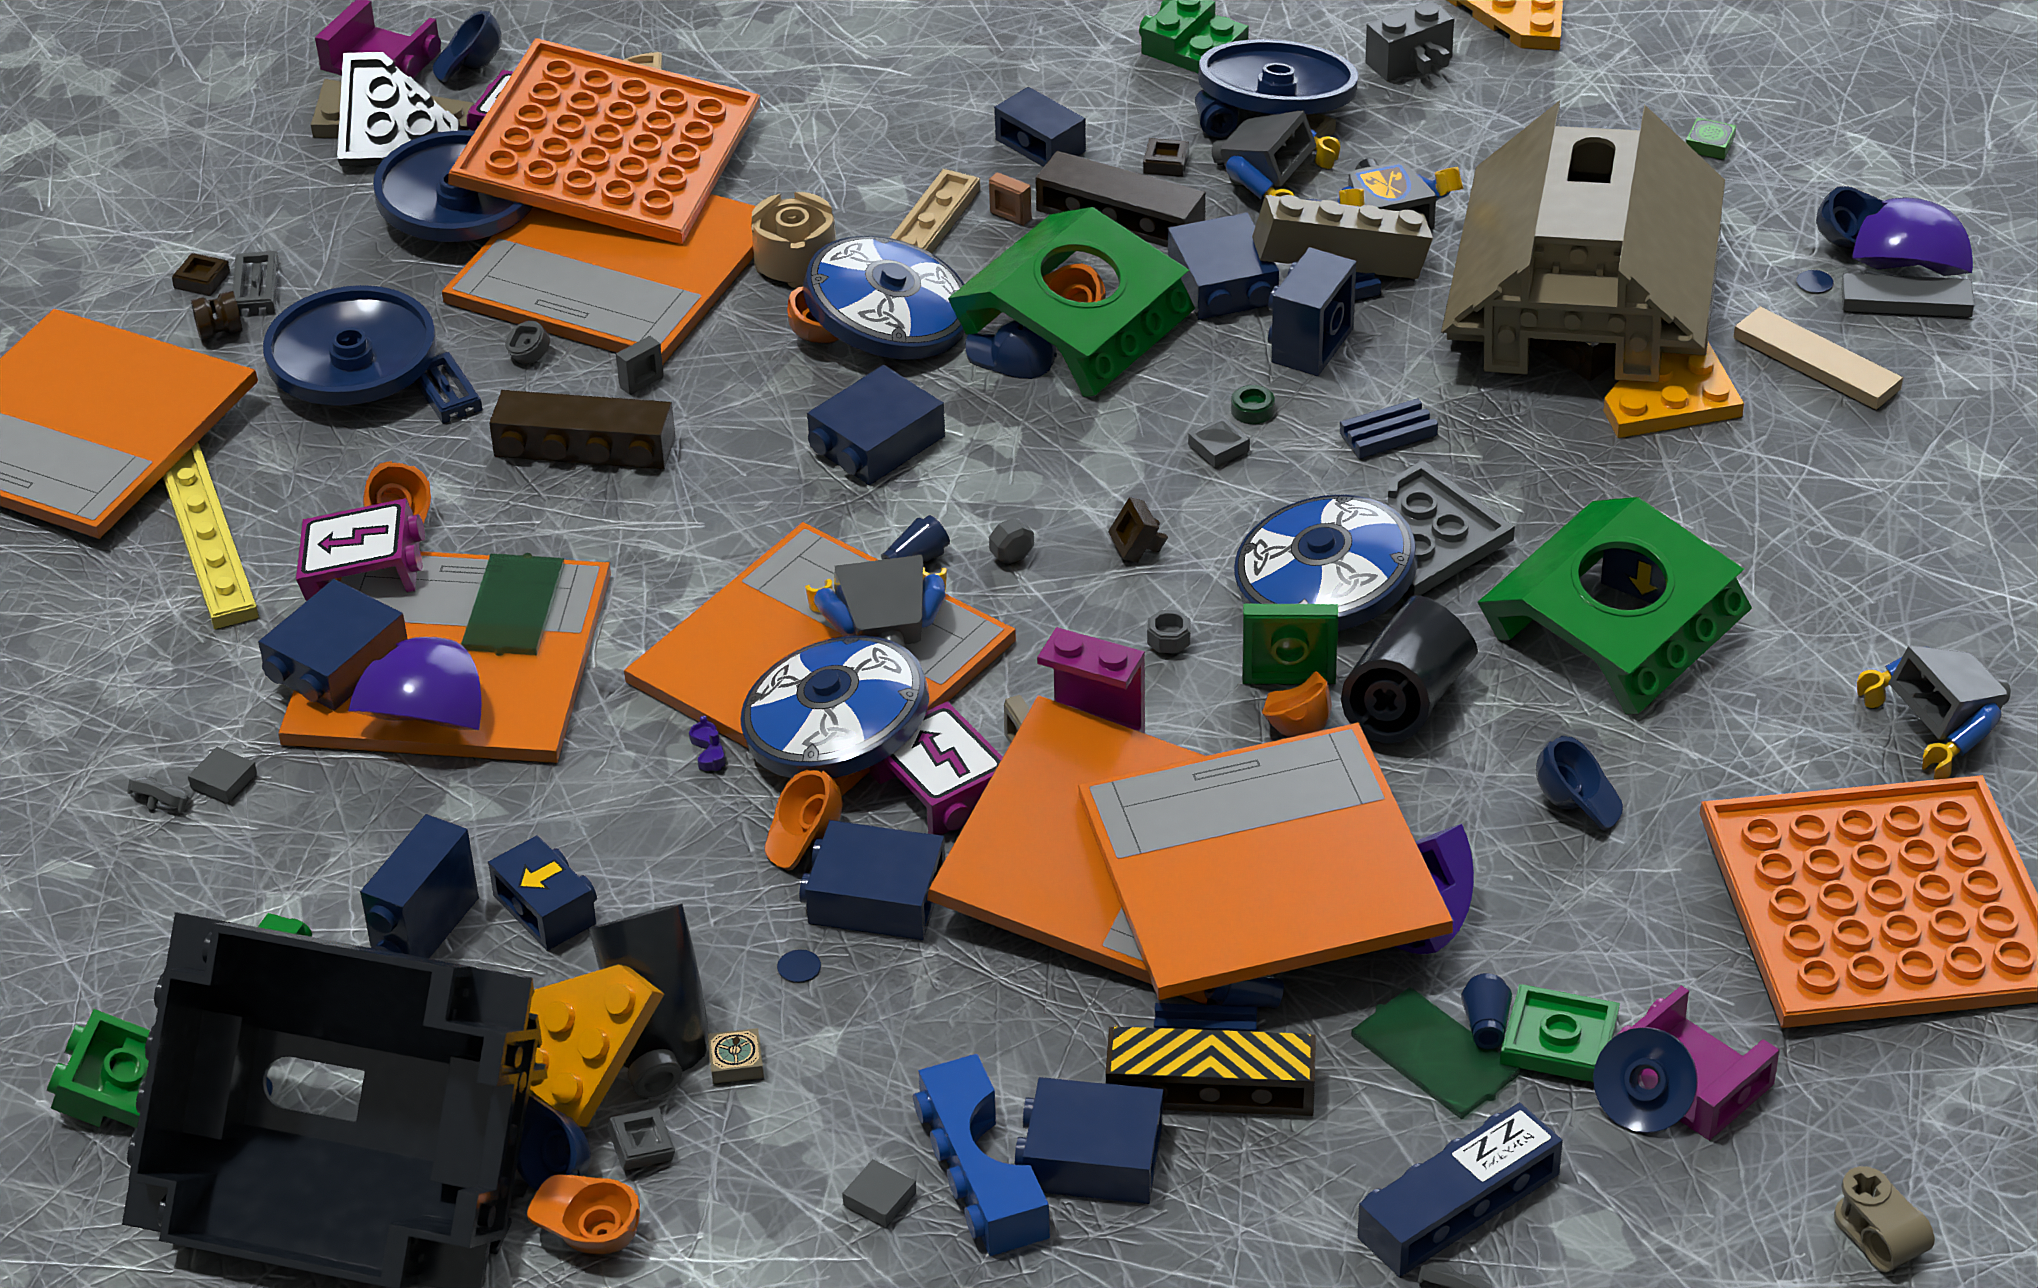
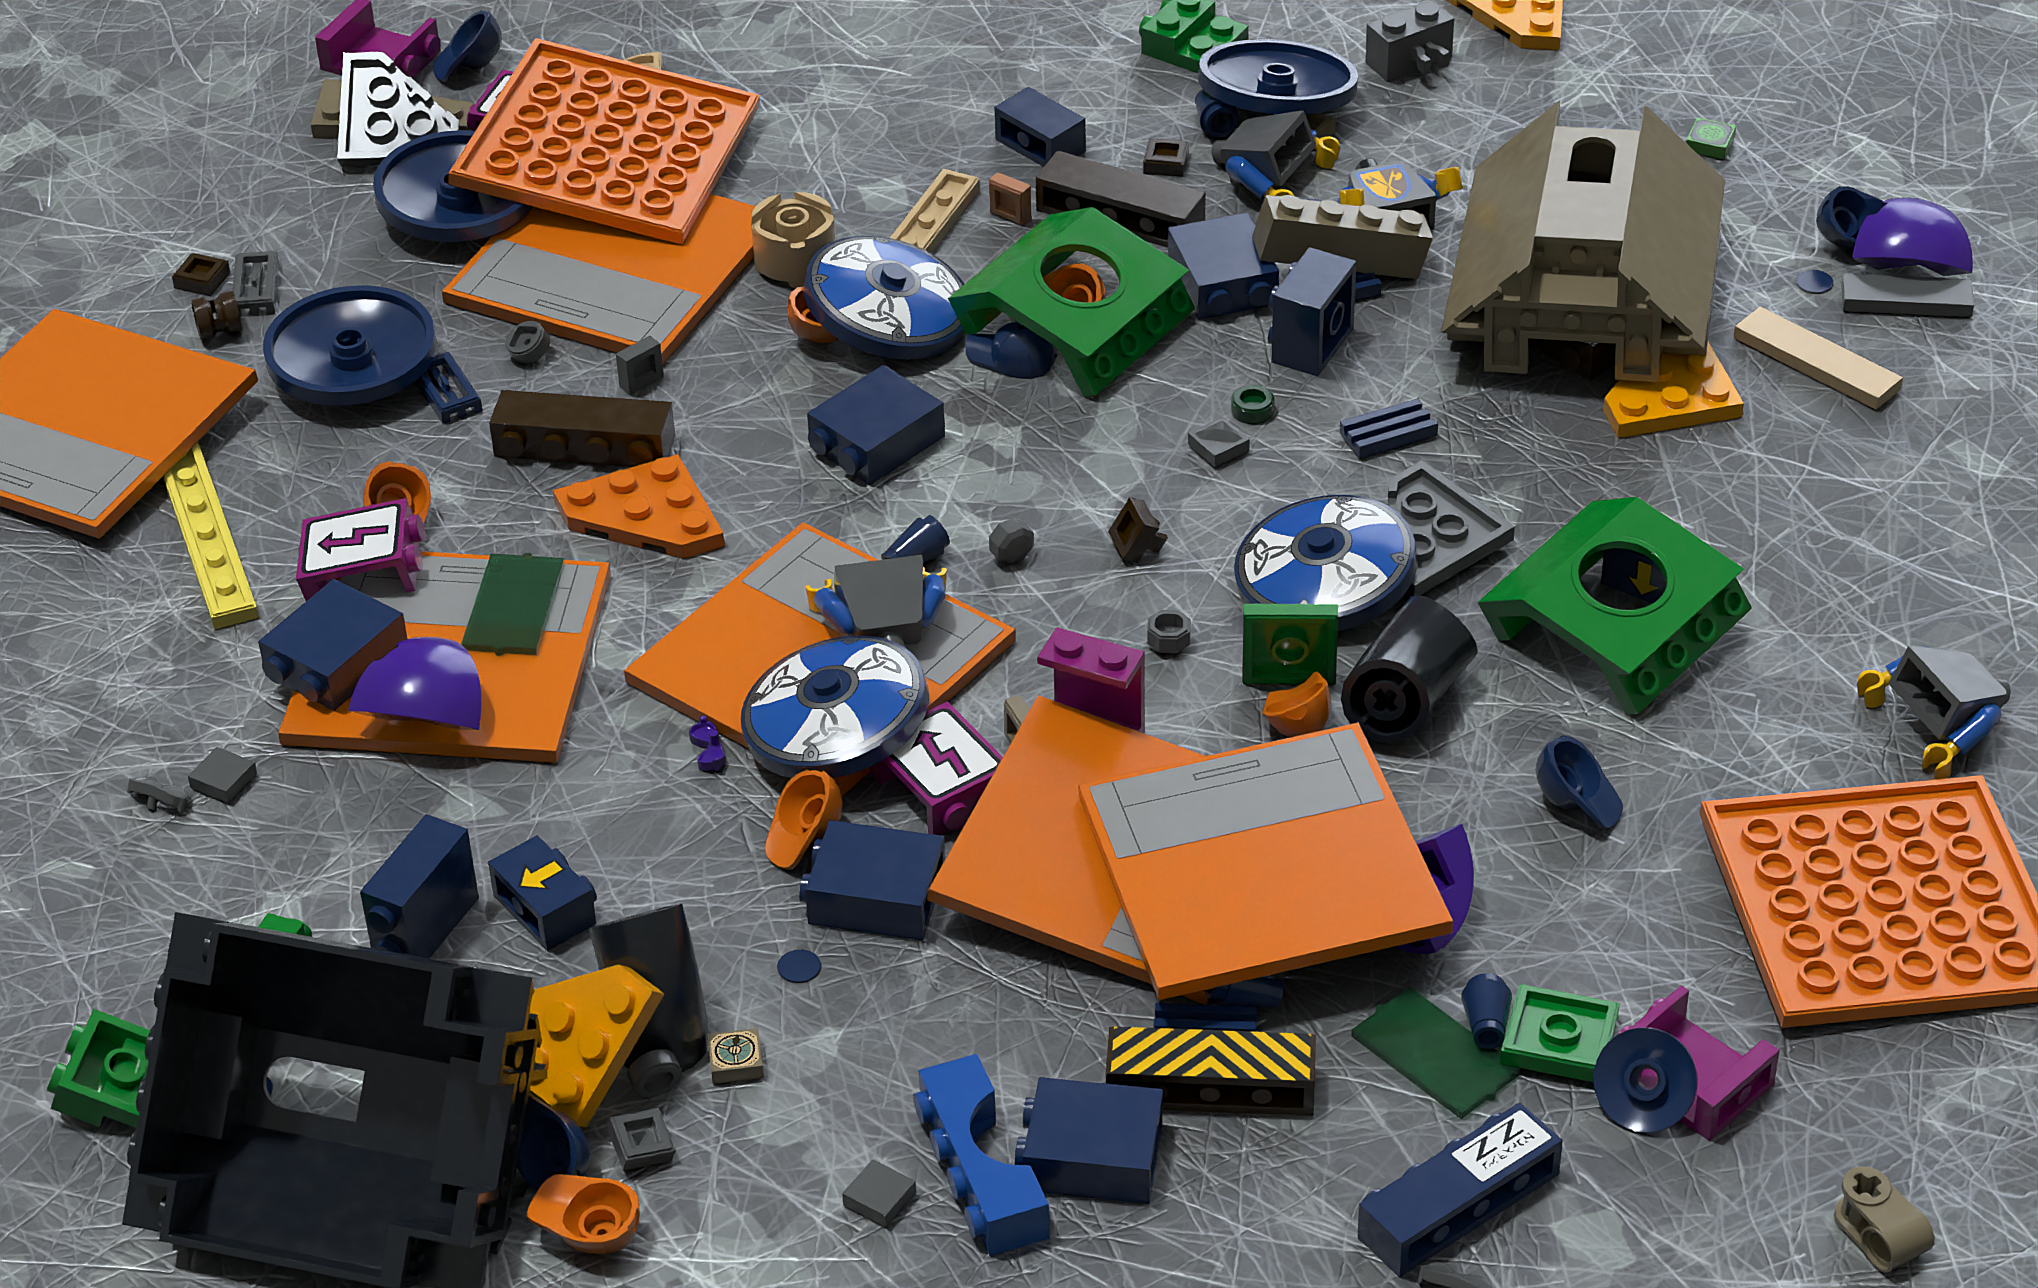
none -> orange plate [553,454,725,559]

